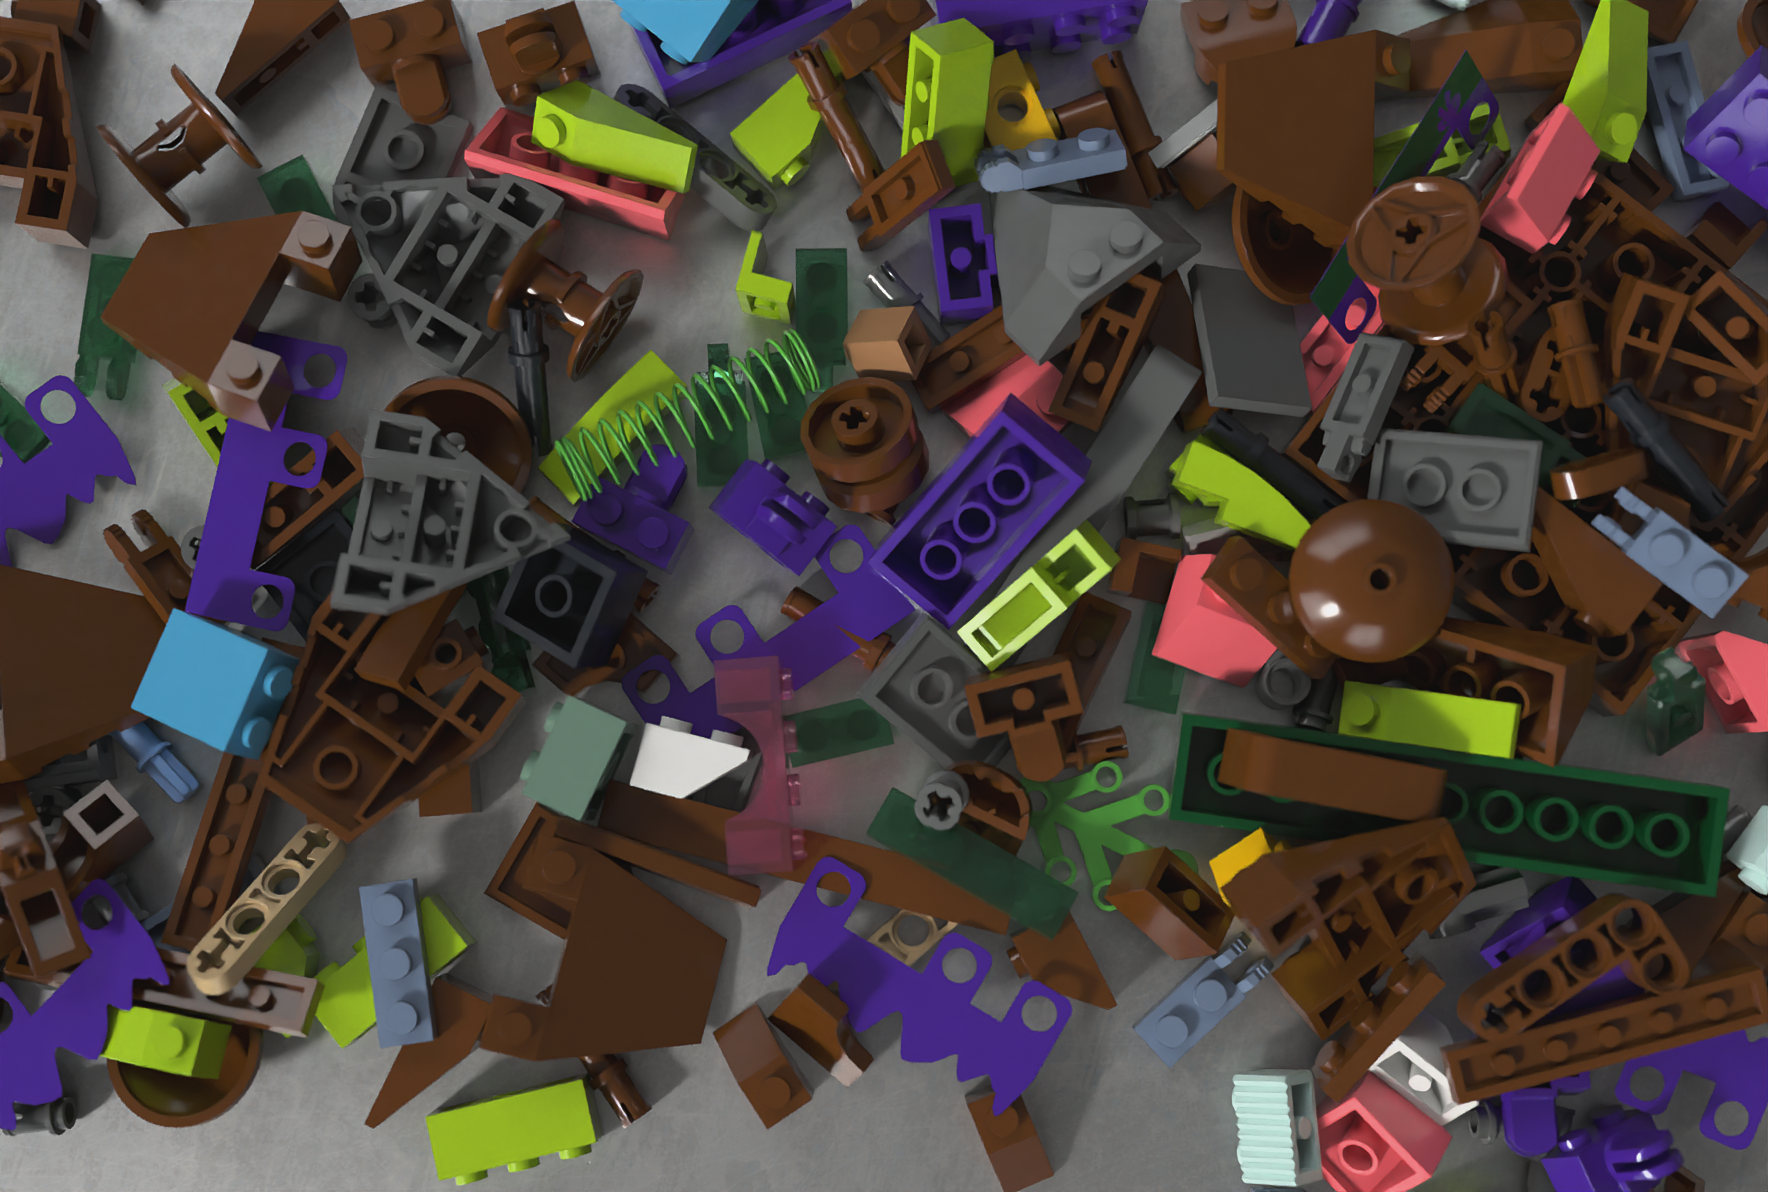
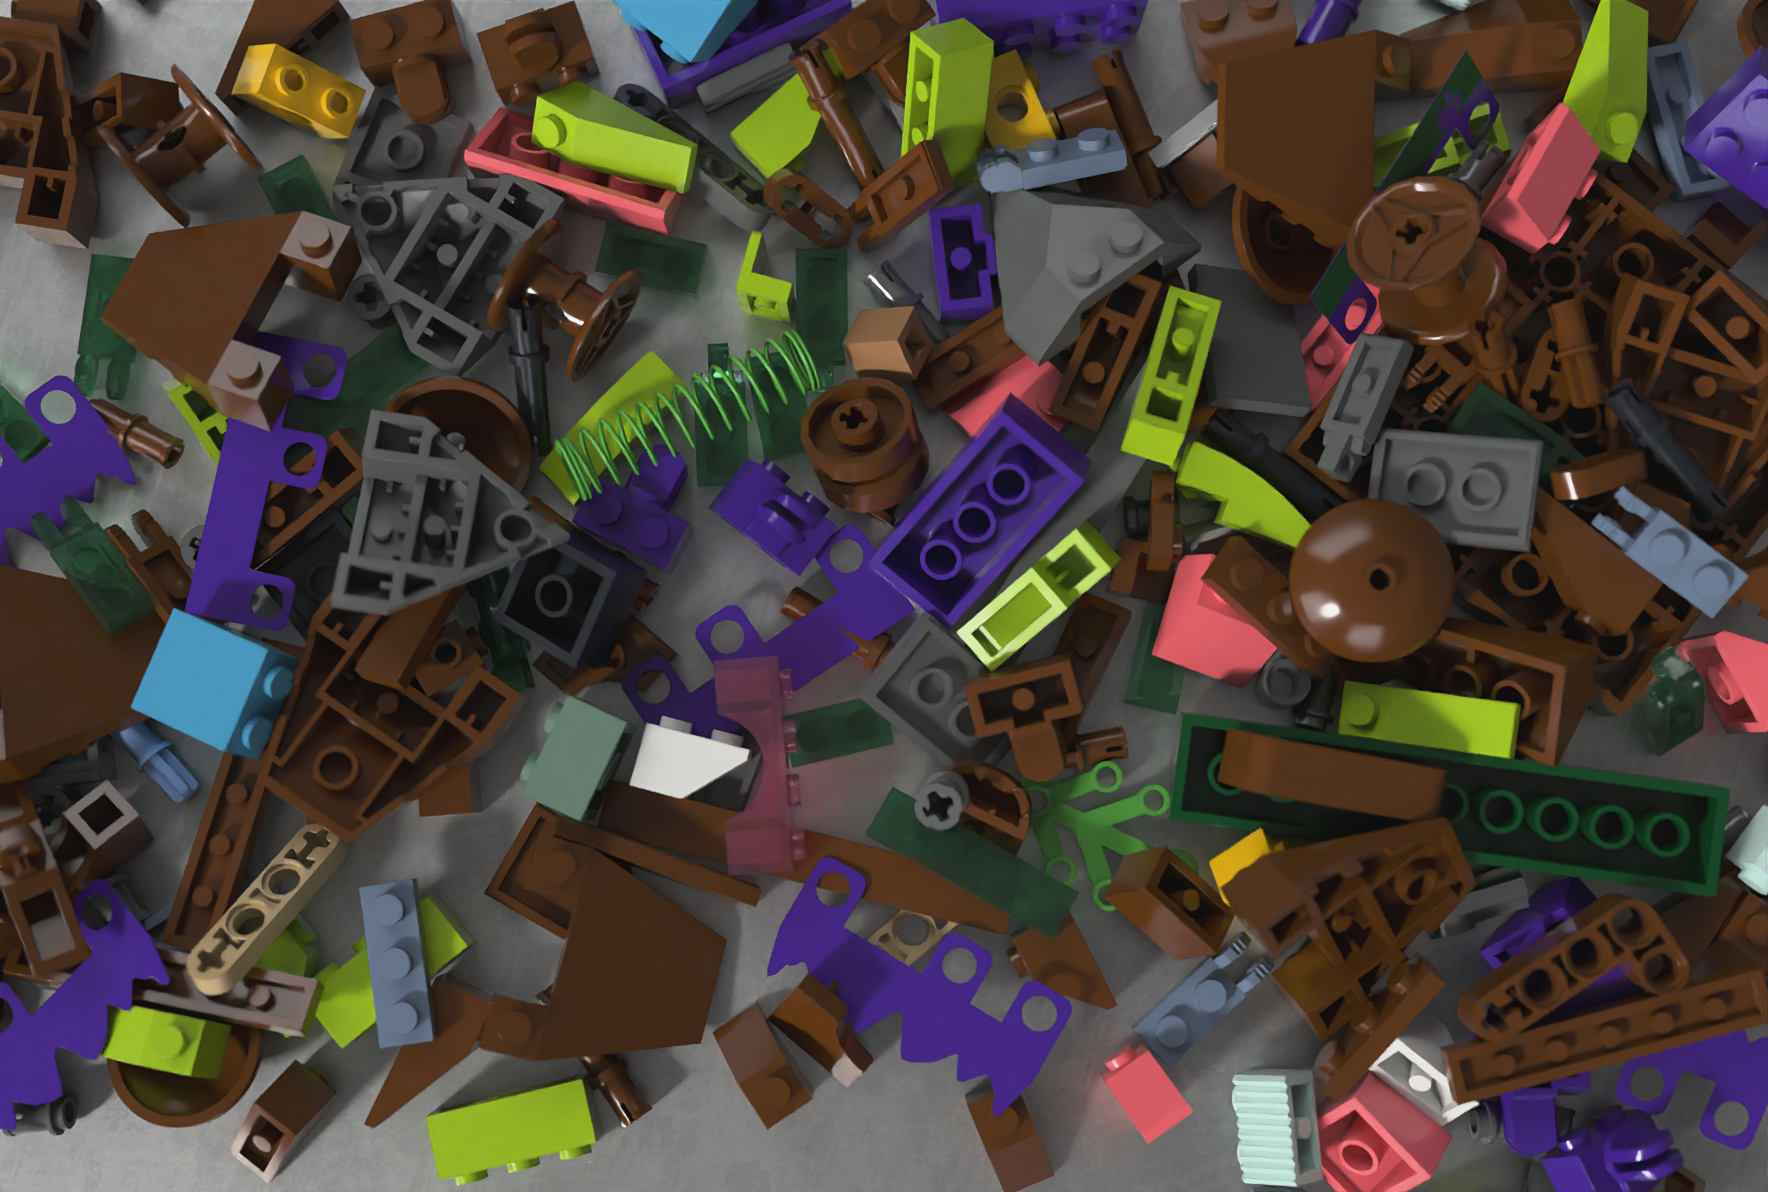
none -> clear green hinge [30,497,157,636]
none -> reddish brown slope [76,72,184,150]
none -> reddish brown axle [89,399,185,469]
none -> reddish brown slope [229,1059,337,1184]
none -> yellow brick [231,44,366,138]
none -> clear green plate [282,322,431,471]
none -> clear green plate [595,222,709,298]
none -> dark grey tile [696,43,797,119]
none -> reddish brown beam [764,168,853,249]
none -> coral slope [1100,1044,1193,1144]
none -> lime slope [1120,286,1222,466]
none -> reddish brown plate [1146,471,1183,571]

